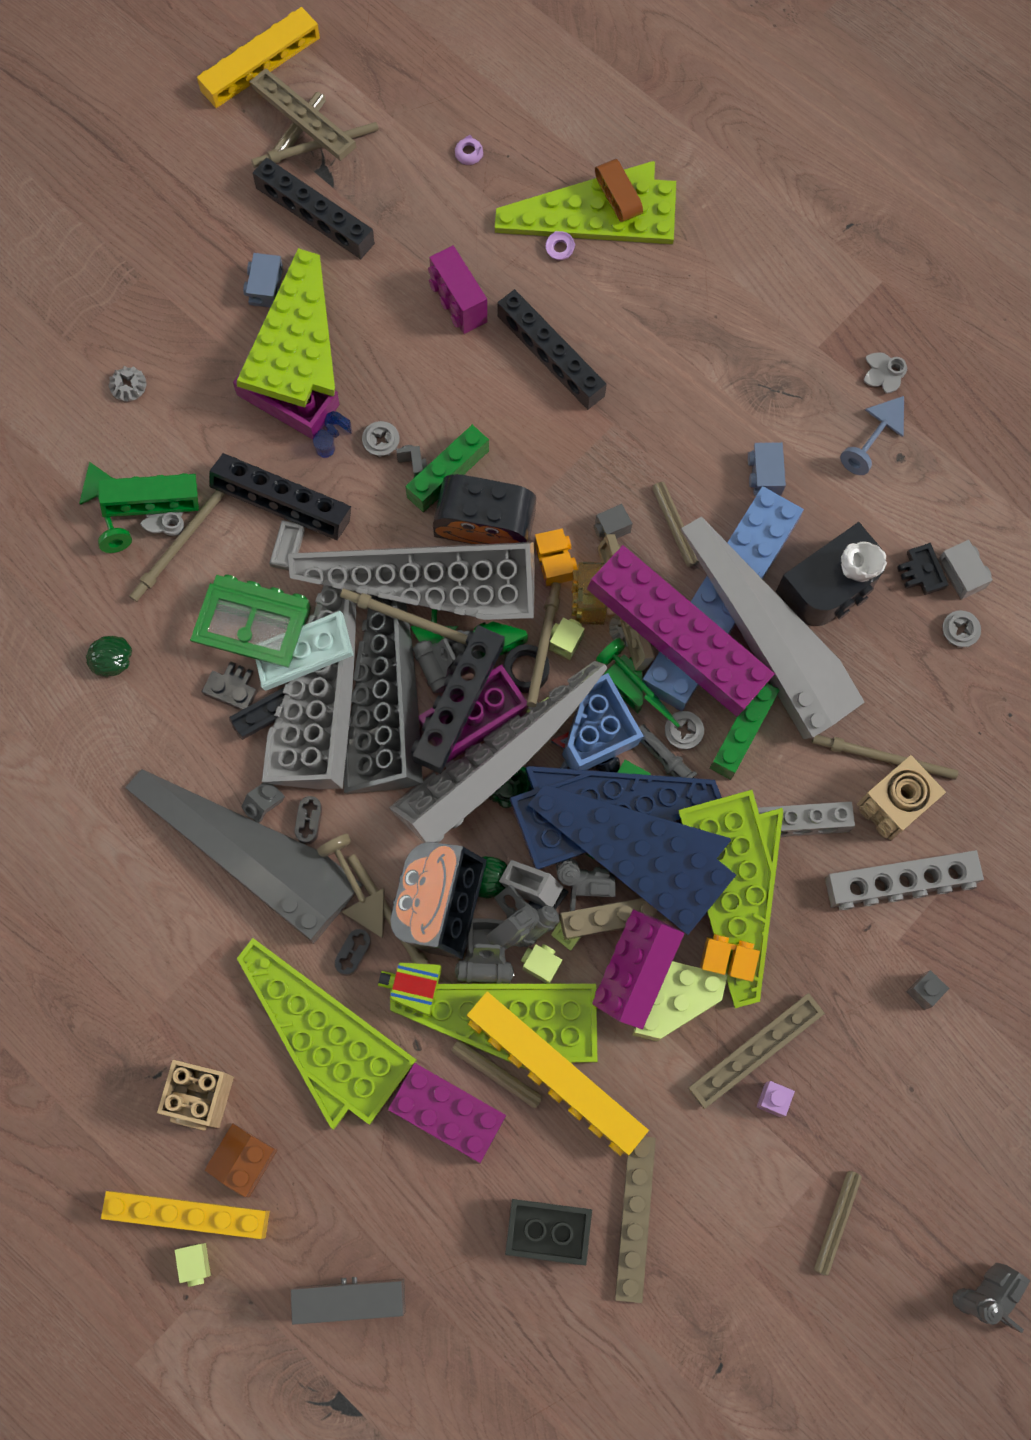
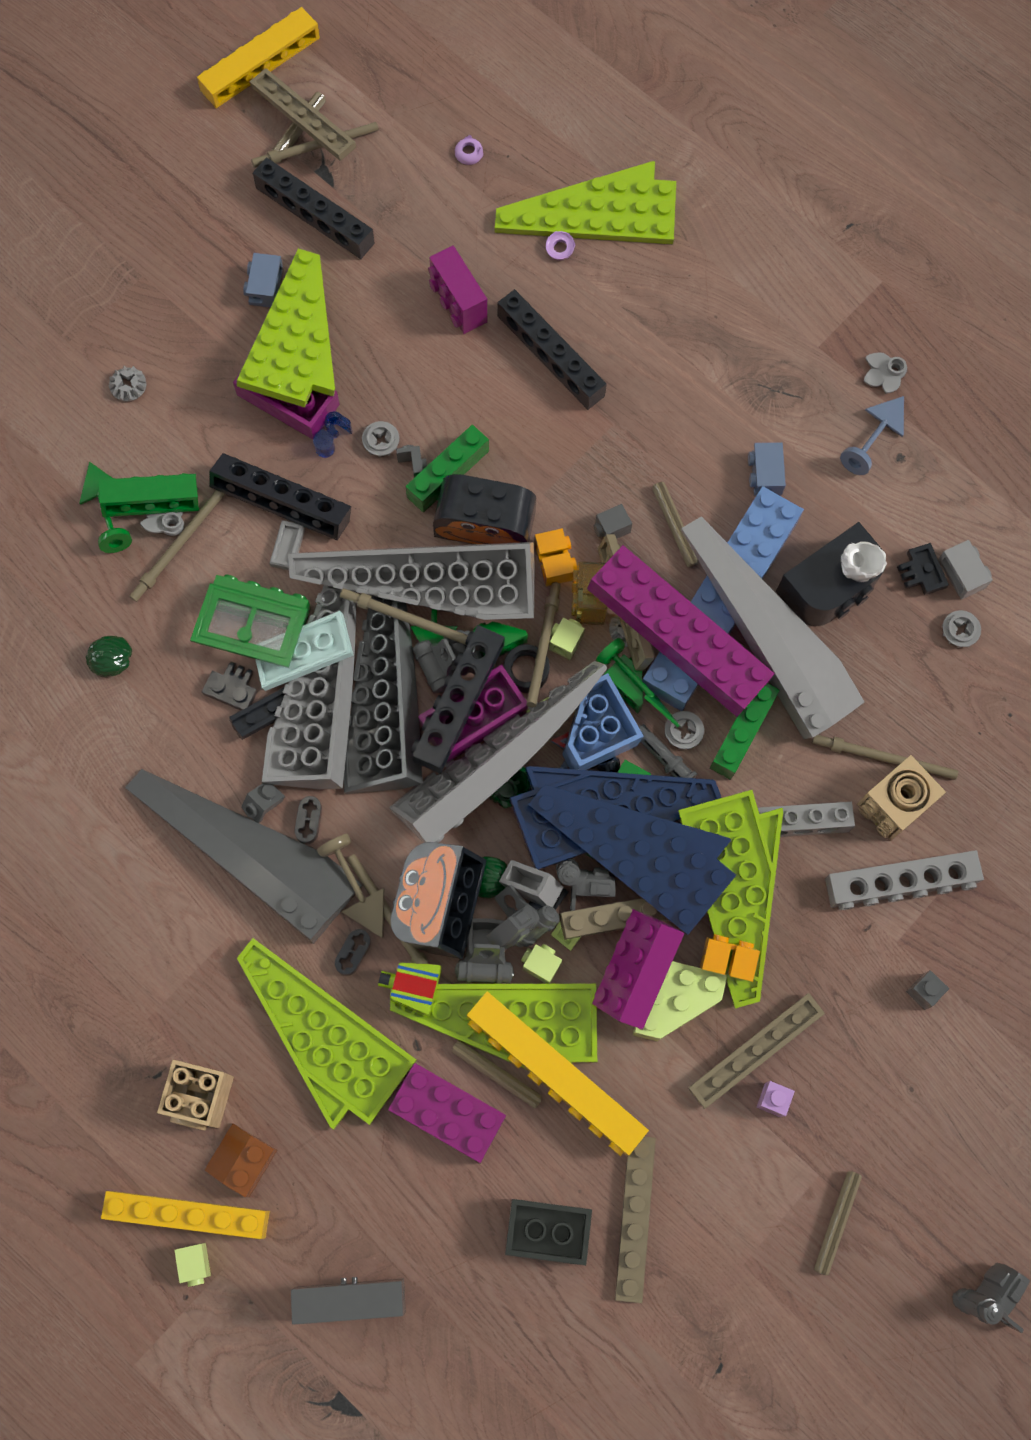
dark orange beam [595,159,643,222] -> none

